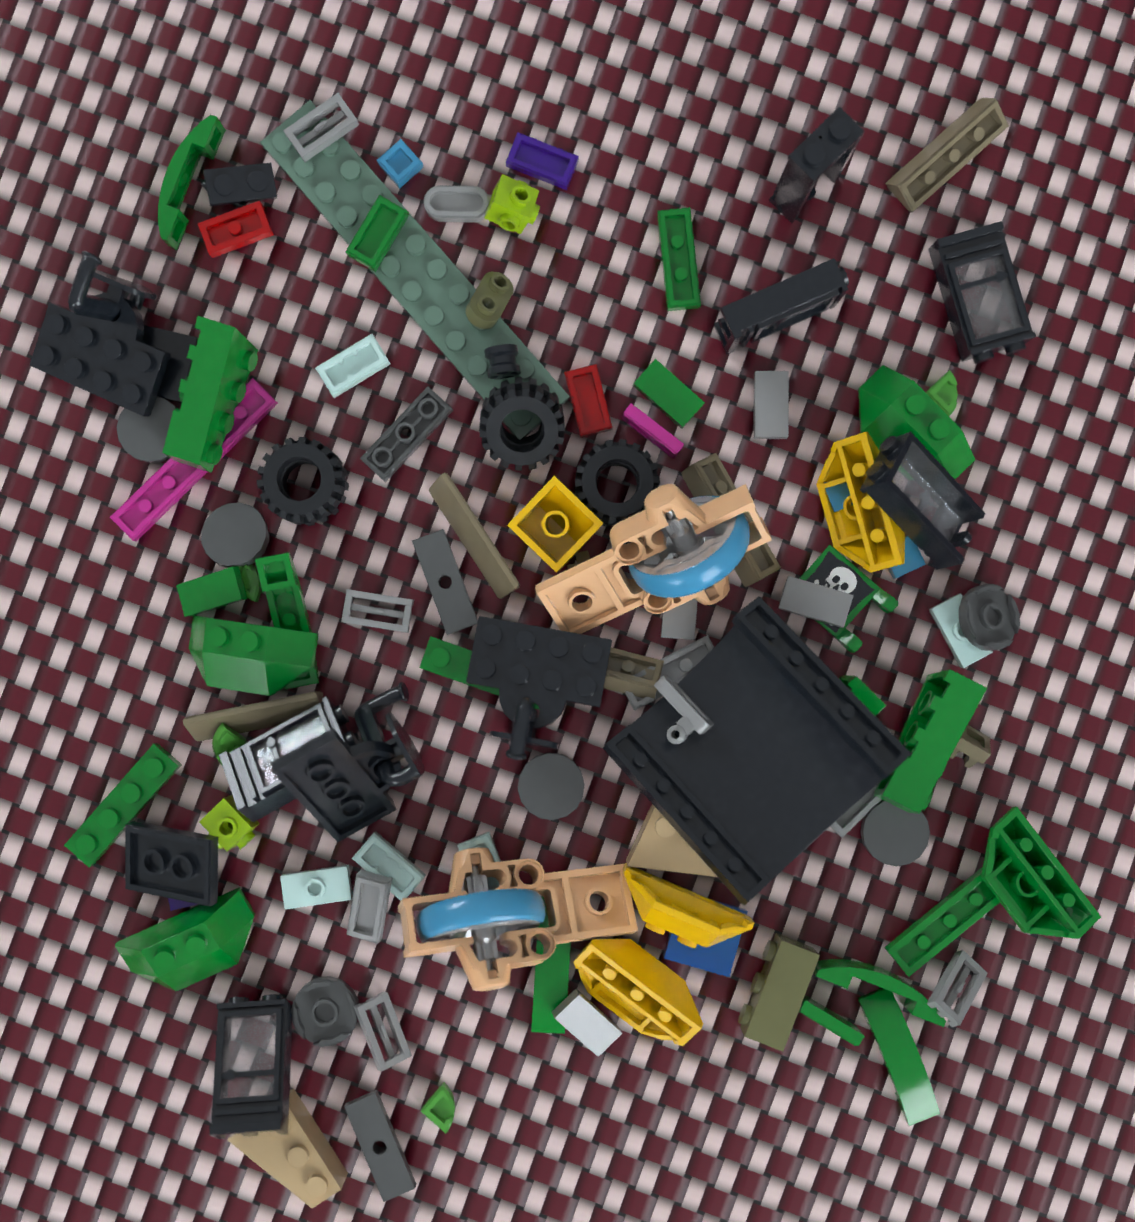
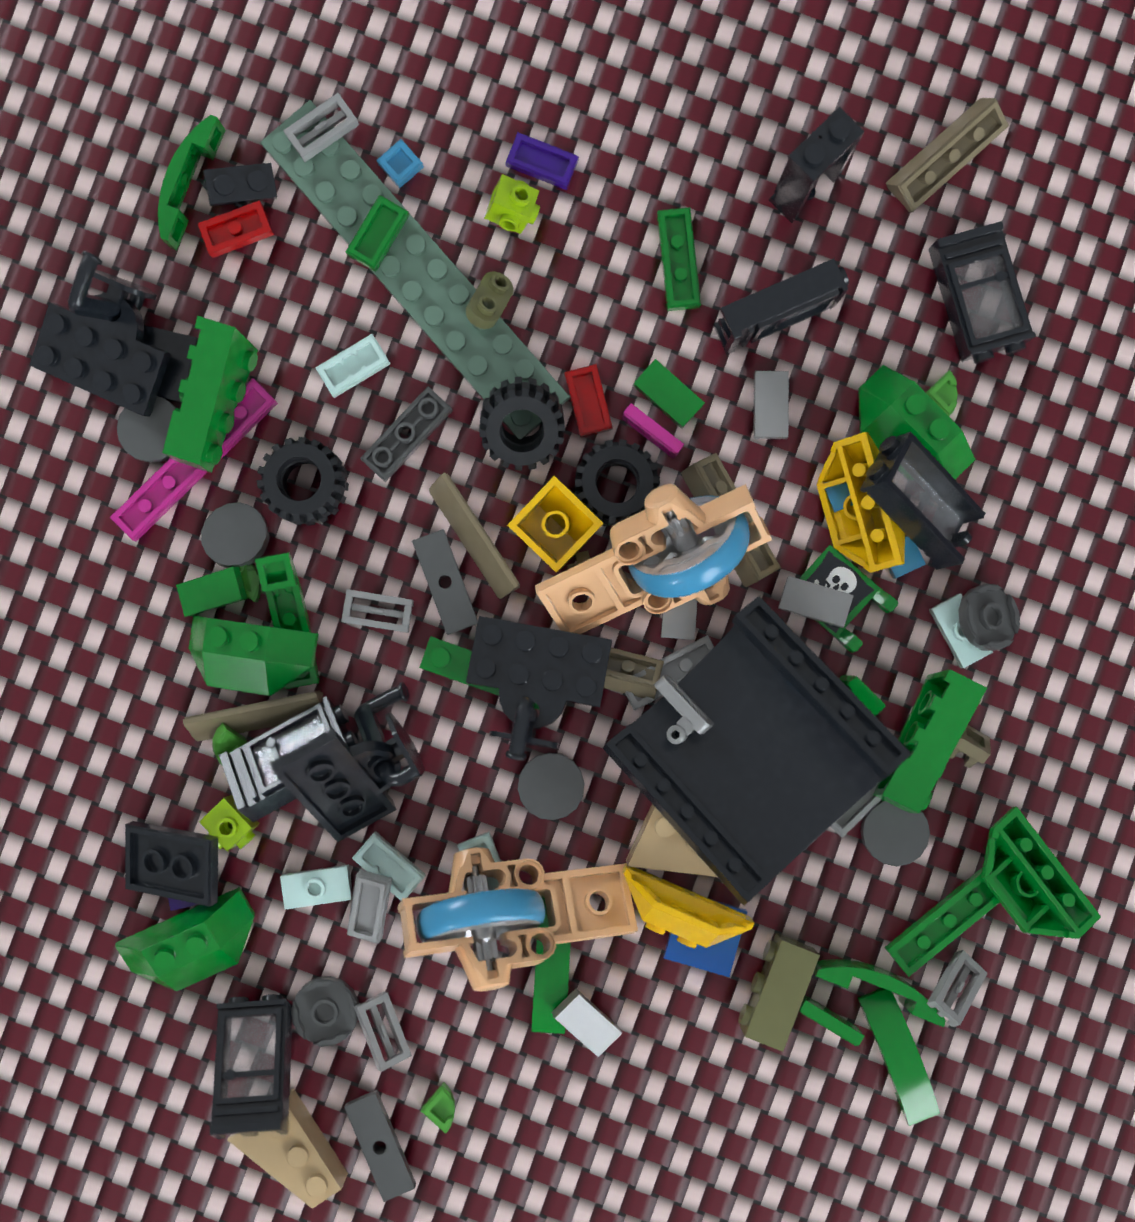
green plate [64,743,182,867] -> none
light grey tile [424,185,490,223] -> none
black wheel [484,344,521,379] -> none
yellow wedge [573,939,703,1046] -> none

